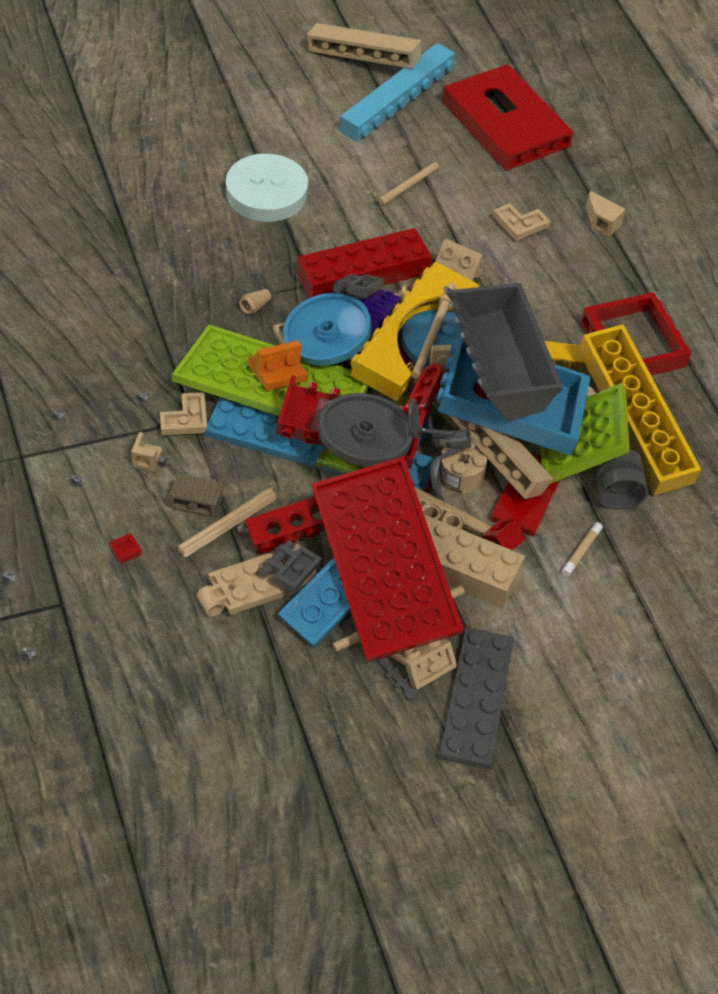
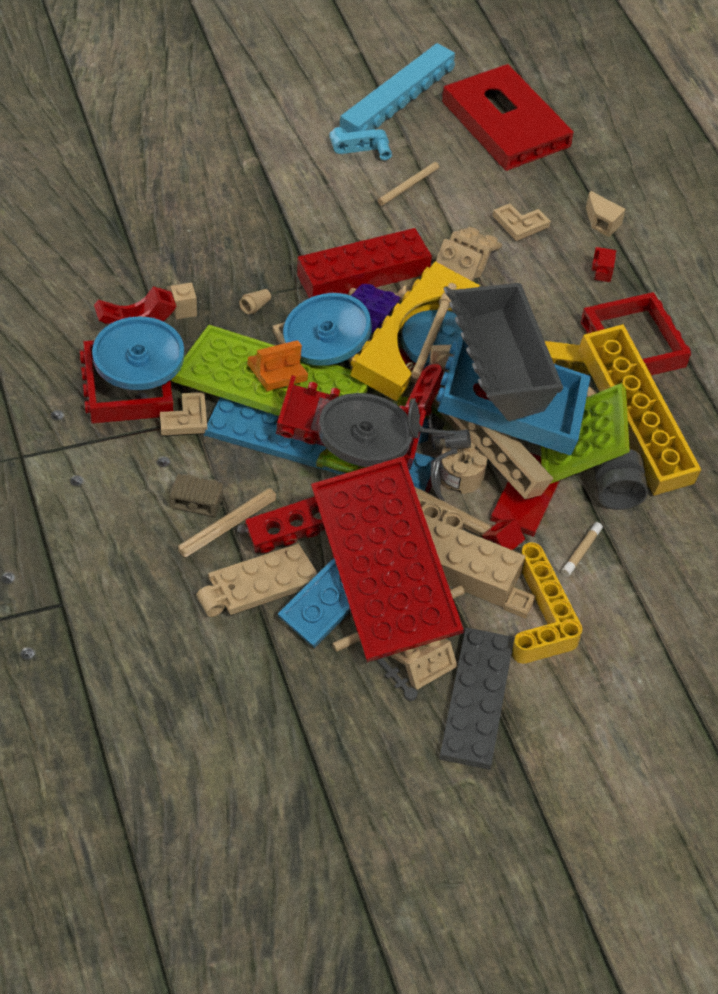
red tile [109,533,142,564] -> none
tan panel [131,432,162,471] -> none
light aqua brick [226,154,308,222] -> none
dark grey plate [259,540,322,594] -> none
tan brick [307,23,422,69] -> none
dark grey plate [333,274,385,299] -> none
none -> red window [80,340,173,424]
none -> dark azure dish [92,317,184,390]
none -> red arch [94,286,177,324]
none -> tan slope [167,283,197,319]
none -> medium azure beam [329,127,392,160]
none -> tan bracket [450,227,502,271]
none -> tan tile [503,587,536,619]
none -> yellow beam [511,542,582,664]
none -> red brick [591,247,616,283]

